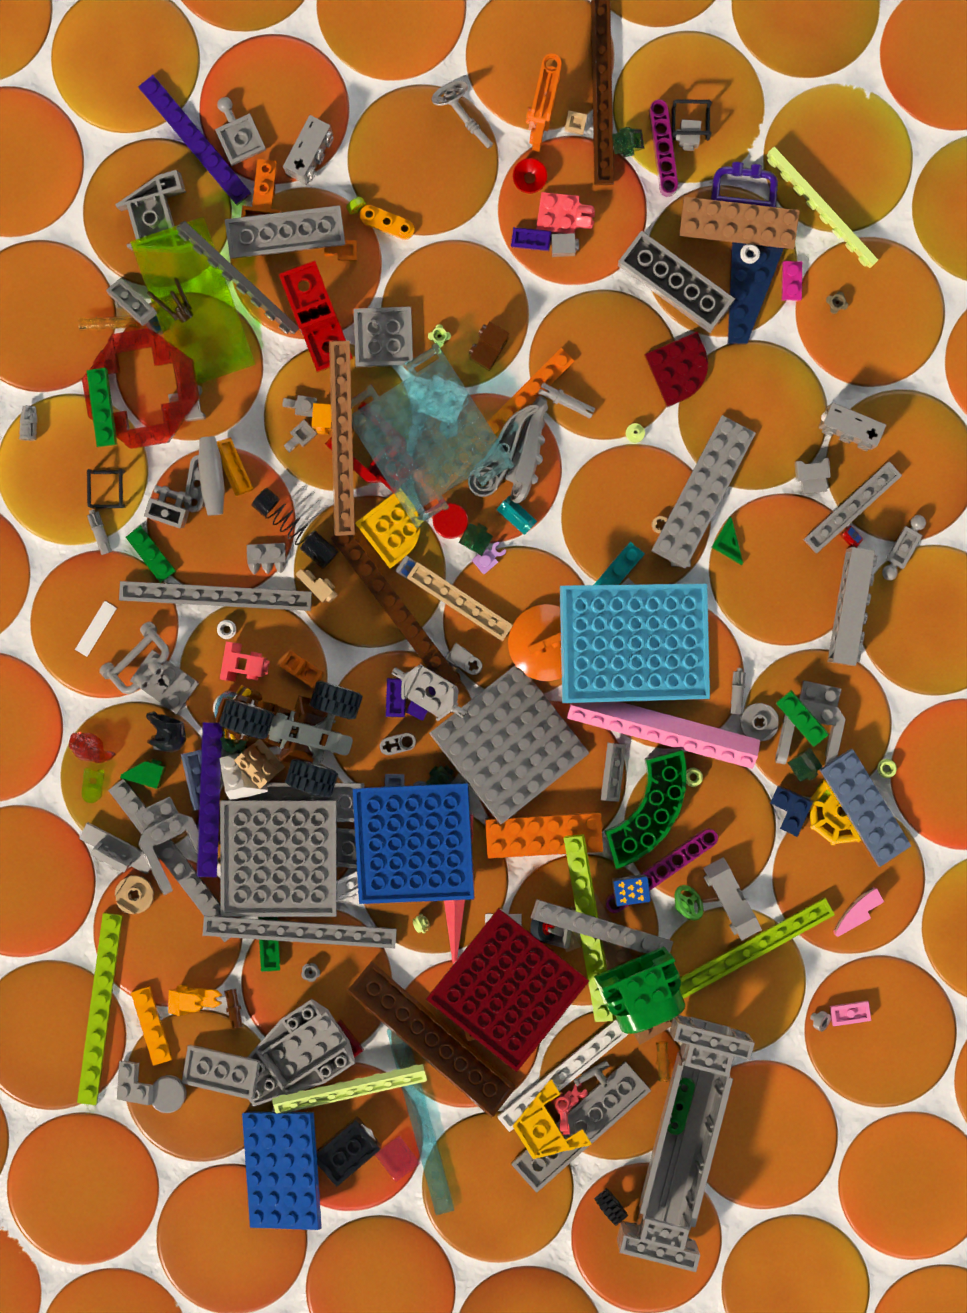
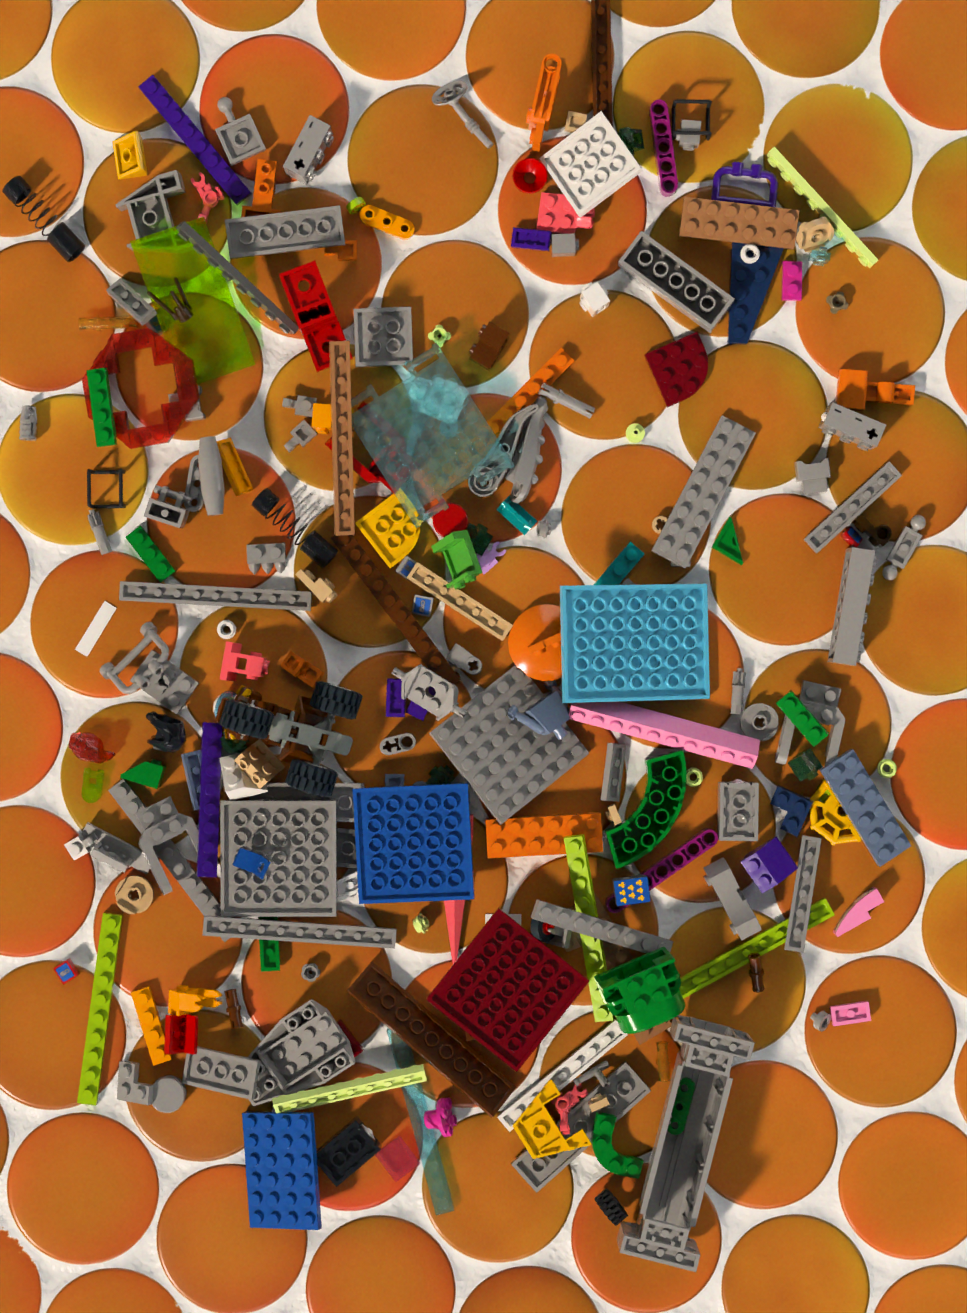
bright green piece [674,885,704,921] -> none
none -> black piece [2,176,85,262]
none -> slope [53,958,80,985]
none -> light grey plate [64,833,99,861]
none -> yellow slope [112,131,148,179]
none -> red bracket [164,1014,199,1055]
none -> coral piece [191,172,224,228]
none -> blue bracket [233,847,270,879]
none -> slope [412,595,434,617]
none -> dark pink plate [424,1098,457,1137]
none -> bright green panel [431,530,483,590]
none -> sand blue torso [508,680,570,740]
none -> light grey plate [537,519,551,538]
none -> white plate [539,111,643,218]
none -> white brick [579,282,610,317]
none -> tan plate [588,1093,610,1112]
none -> green plate [591,1112,644,1179]
none -> tan plate [605,803,622,825]
none -> light grey piece [717,779,759,841]
none -> dark purple slope [741,836,798,894]
none -> reddish brown pin [748,953,765,993]
none -> light grey plate [784,835,822,953]
none -> tan plate [796,217,834,252]
none -> clear light blue plate [808,247,831,266]
none -> orange plate [835,369,915,411]
none -> dark brown plate [853,514,892,548]

